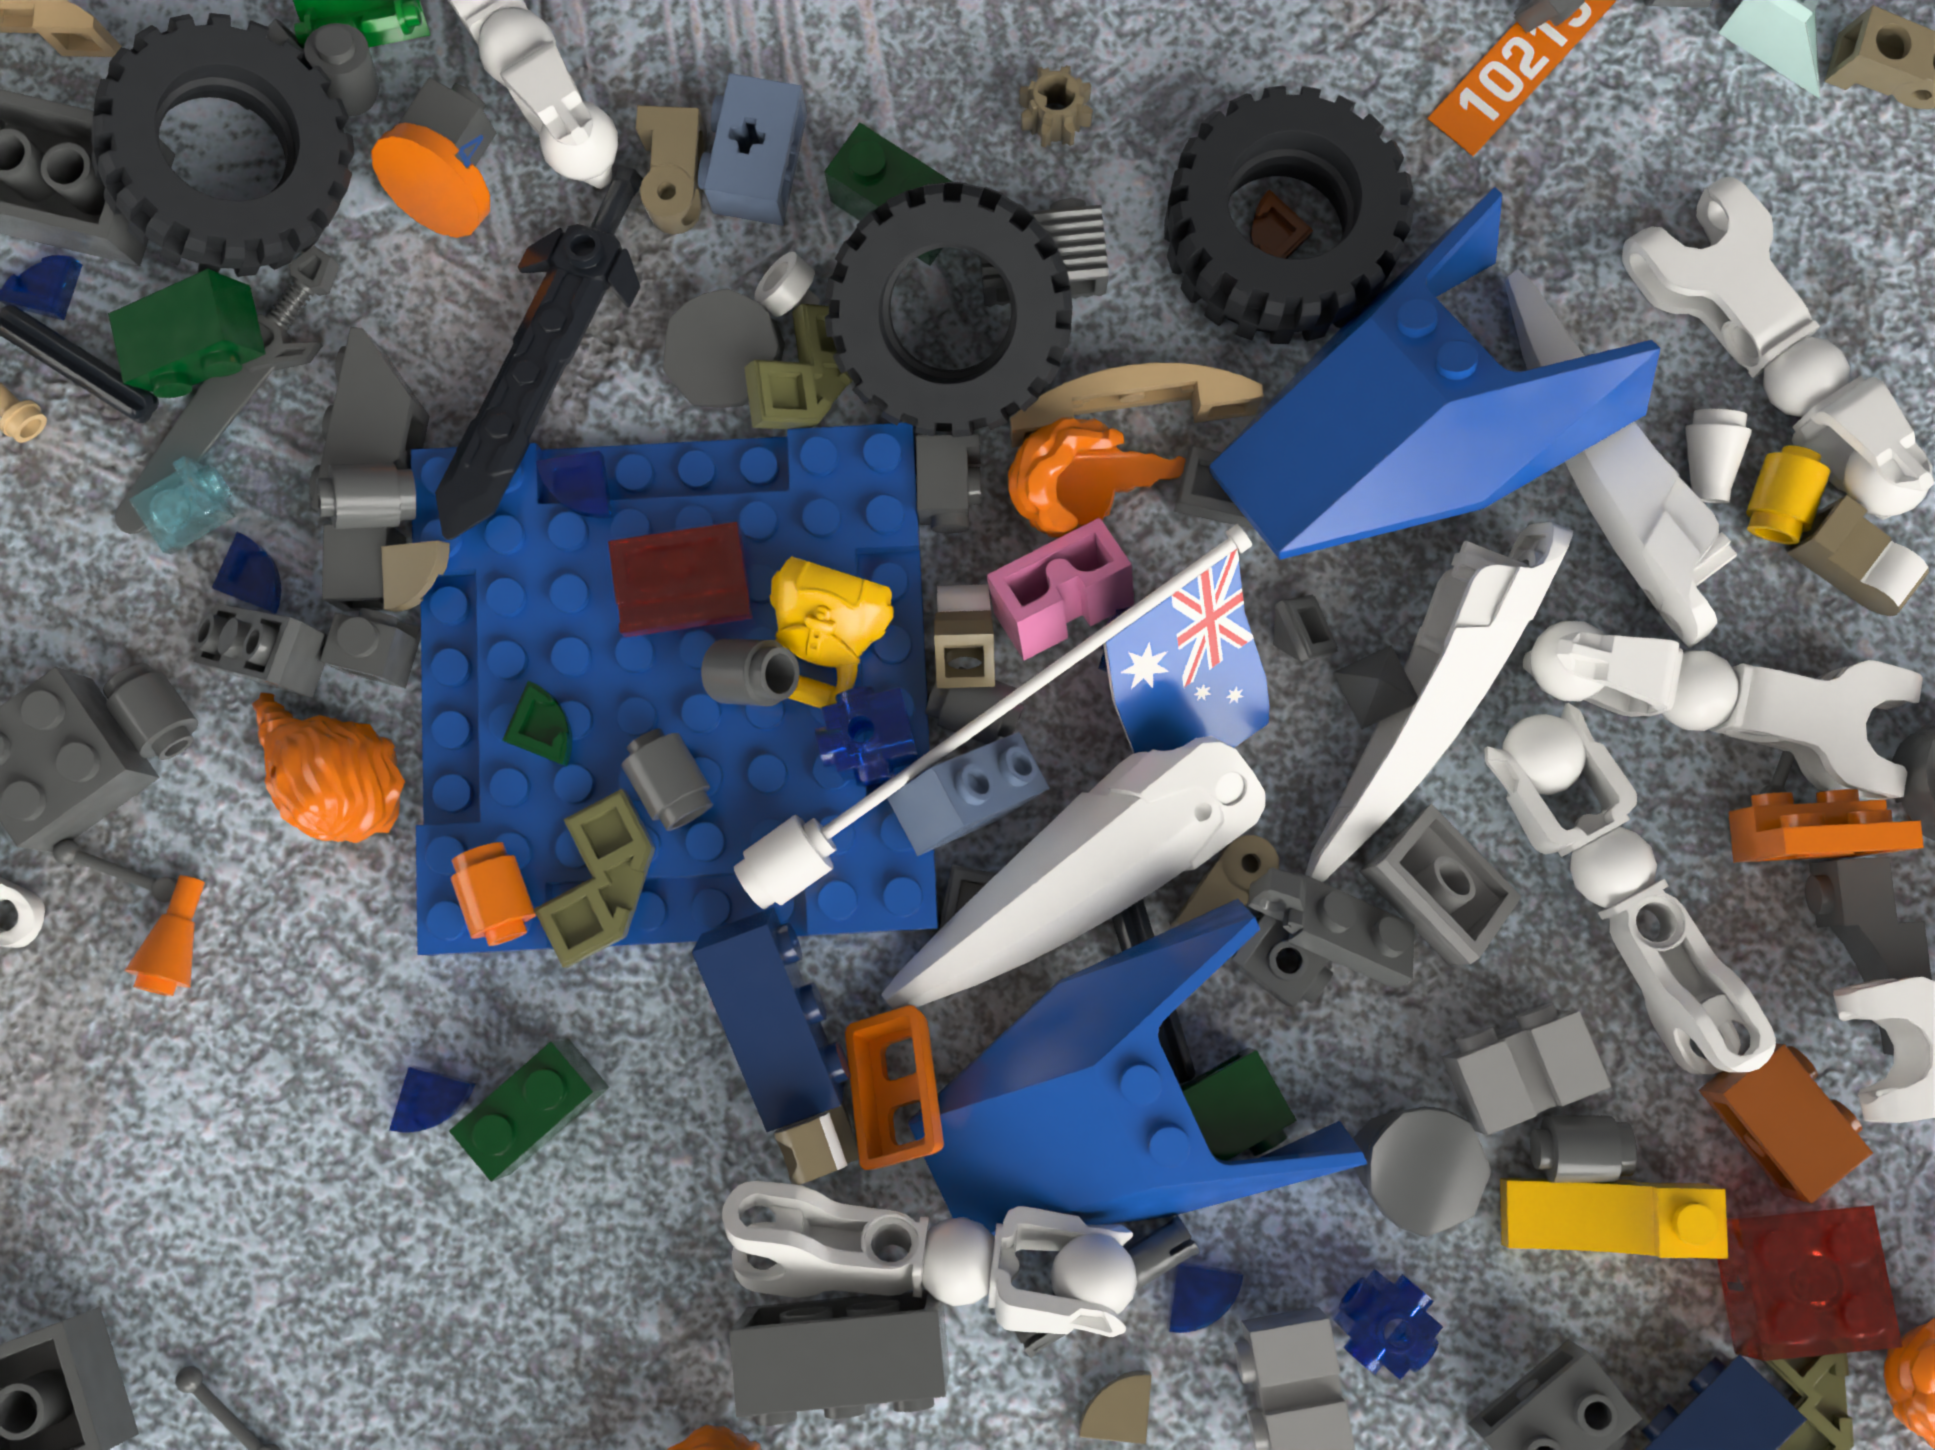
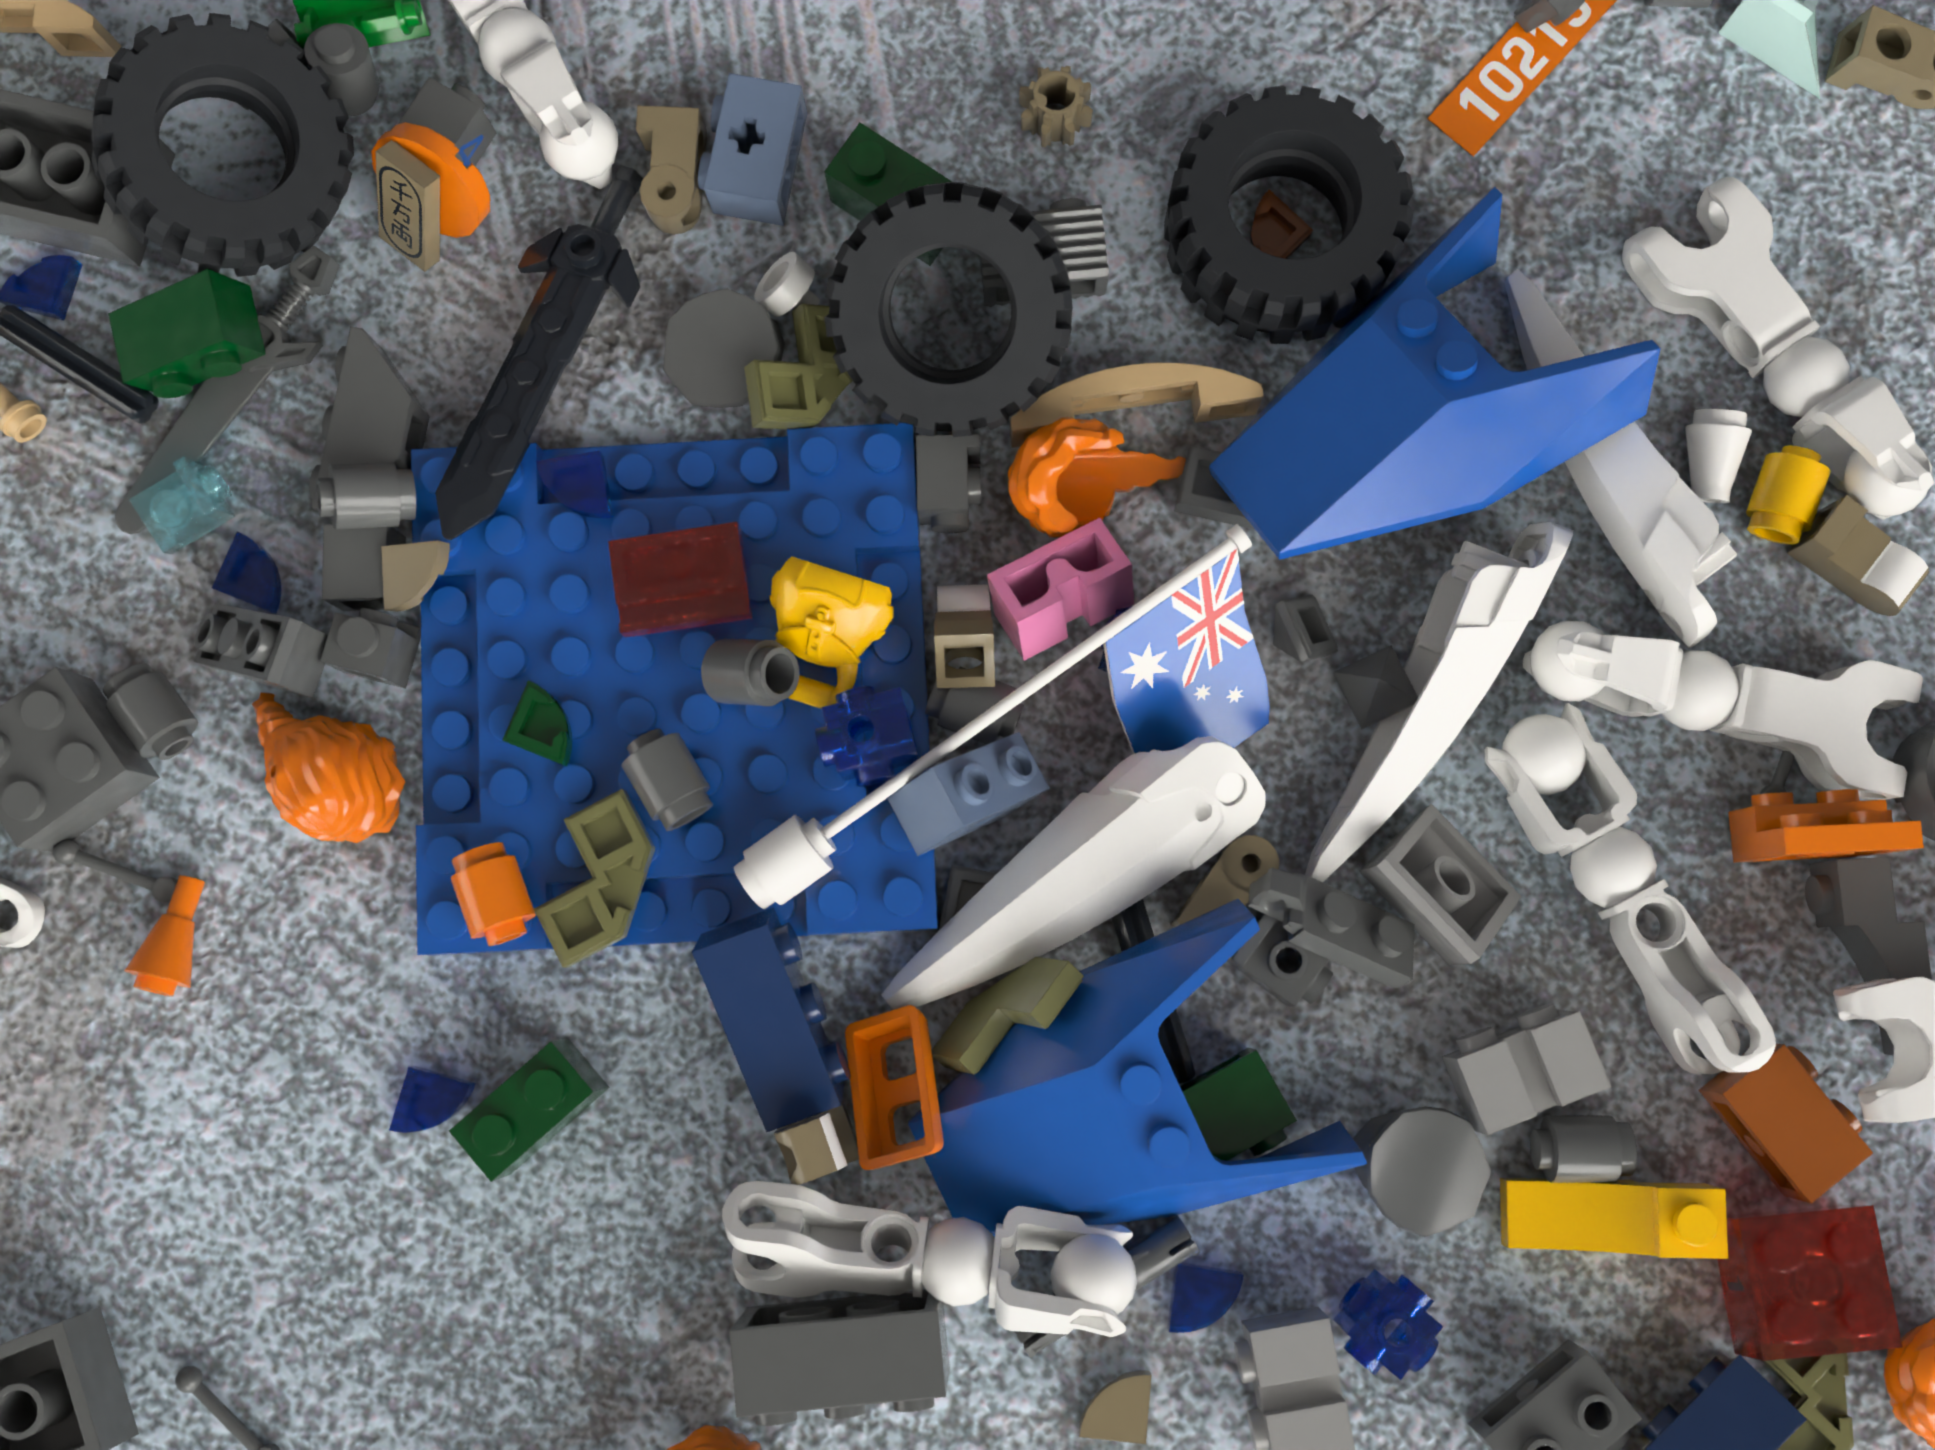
none -> dark tan tile [376,140,440,272]
none -> olive tile [932,957,1084,1075]

